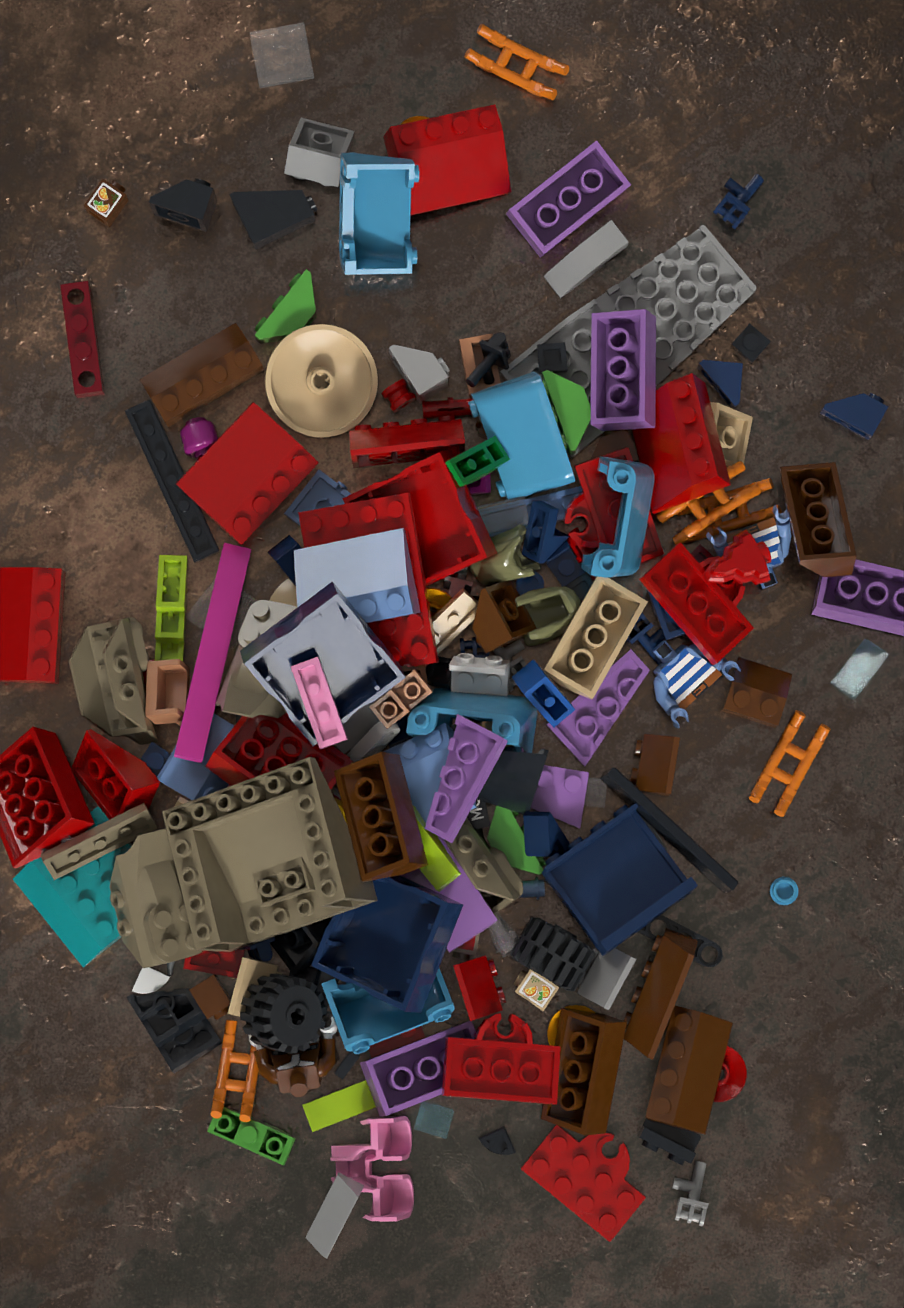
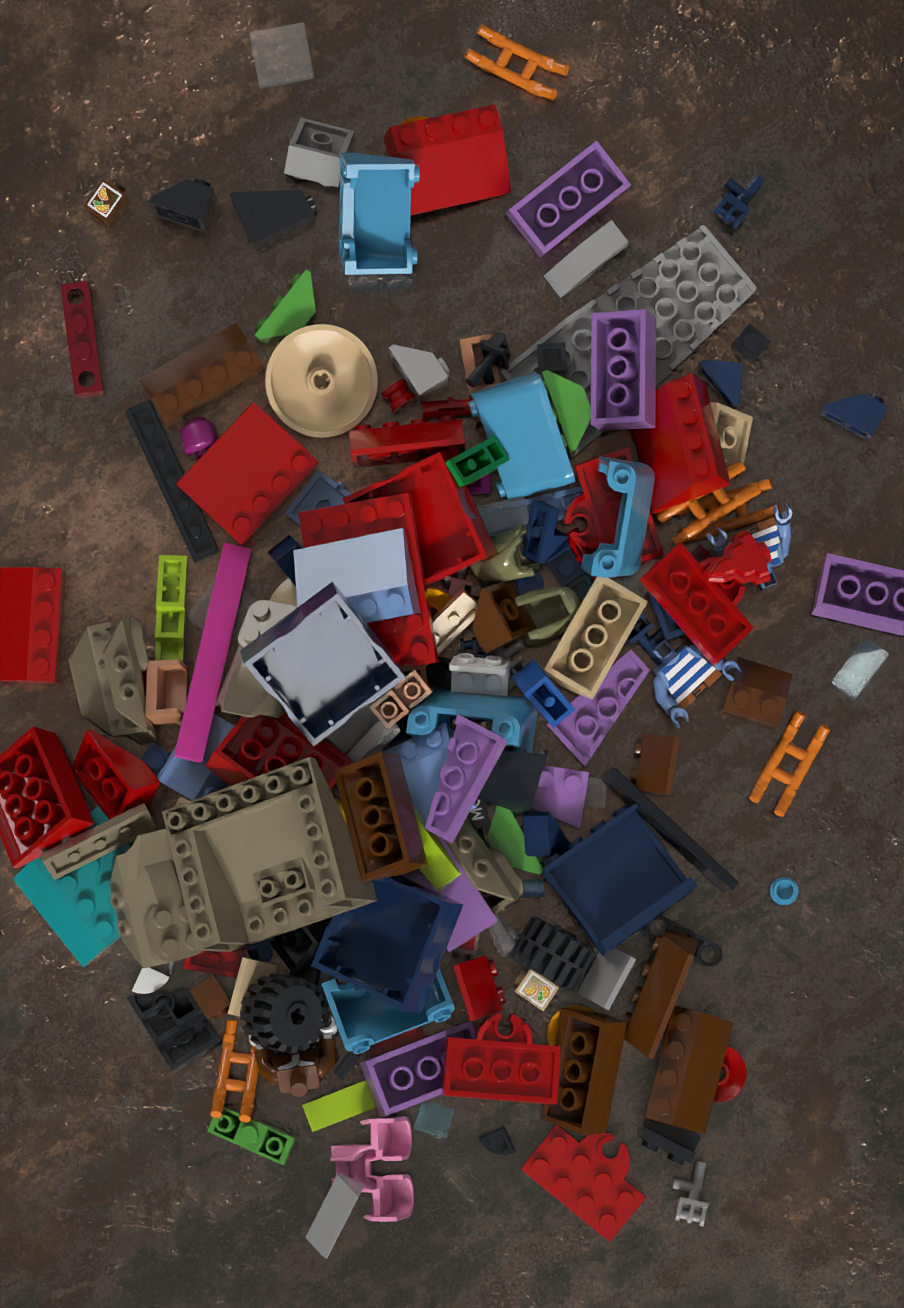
bright pink plate [291,657,348,749] -> none
reddish brown slope [779,462,857,577] -> none

